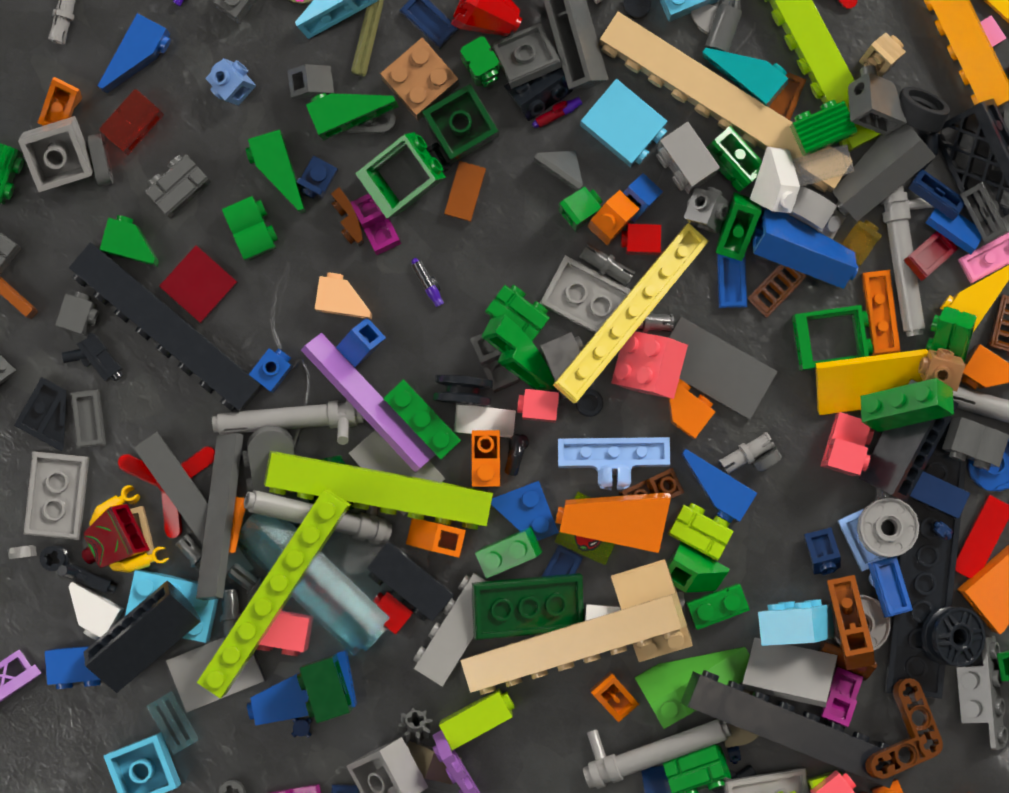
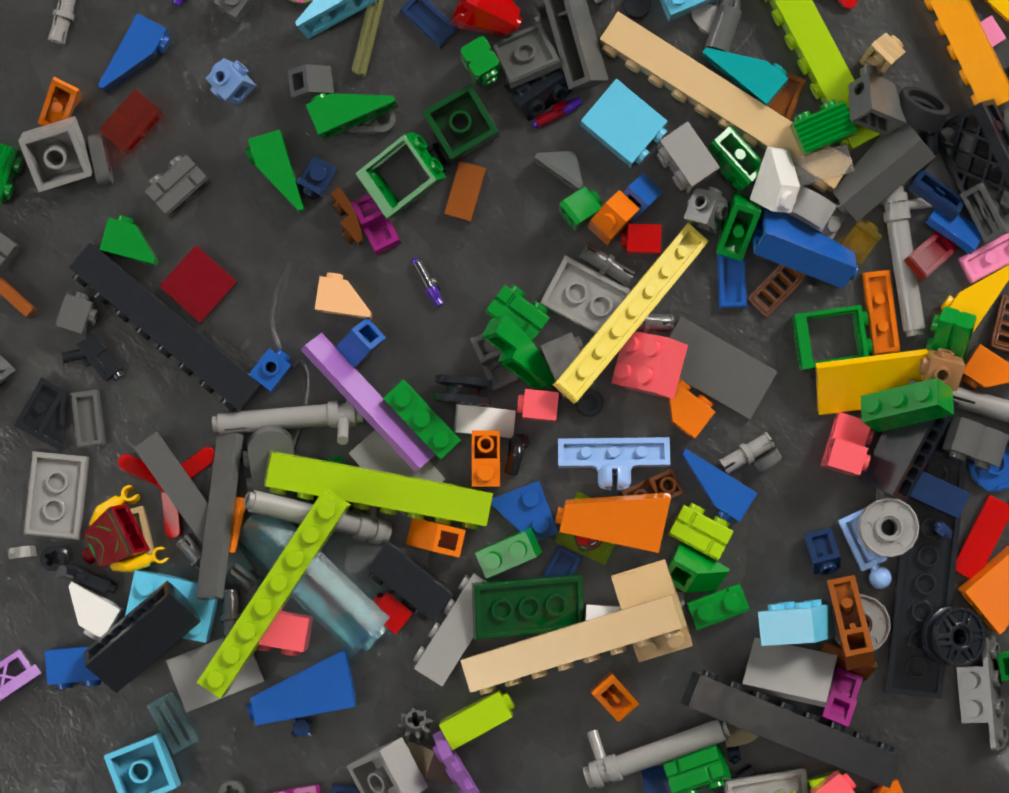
green brick [222,196,278,261] -> none
dark green brick [297,654,354,723] -> none
medium nougat brick [380,38,459,120] -> none
bright green wedge [634,647,750,729] -> none
reddish brown beam [865,678,943,779] -> none
blue tile [868,556,913,618] -> none

